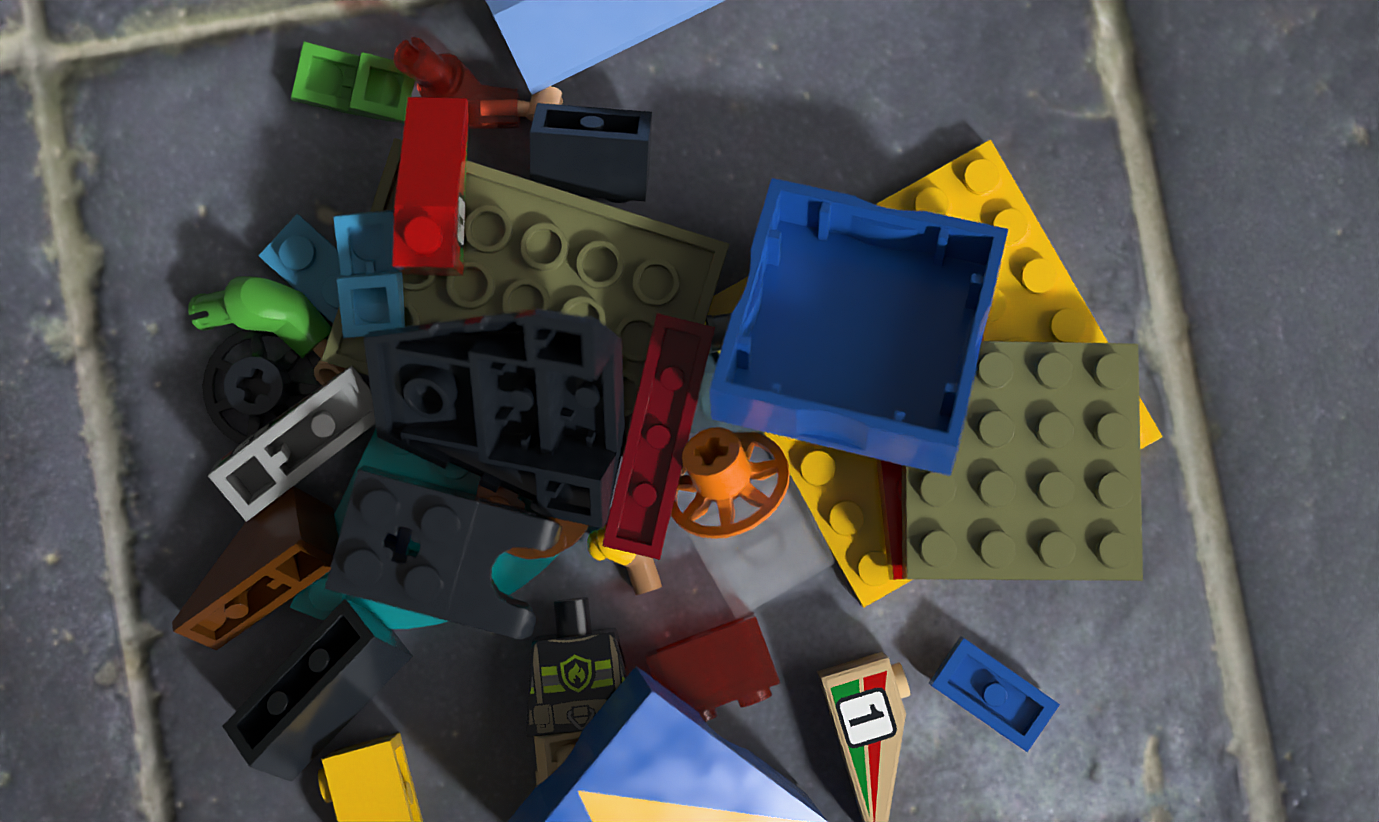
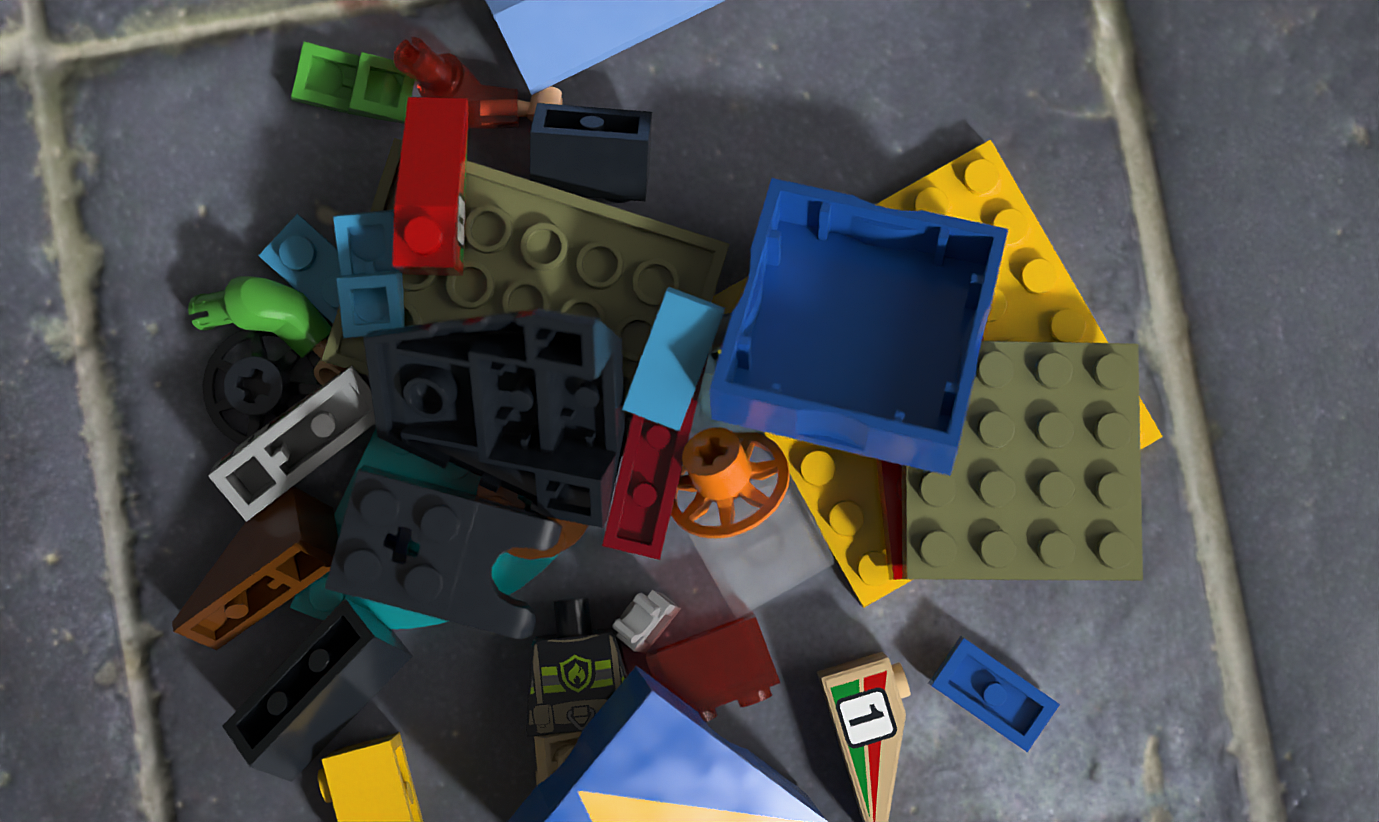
arm [587,524,662,595] -> none
none -> light grey plate [613,590,681,653]
none -> dark azure slope [622,287,726,431]

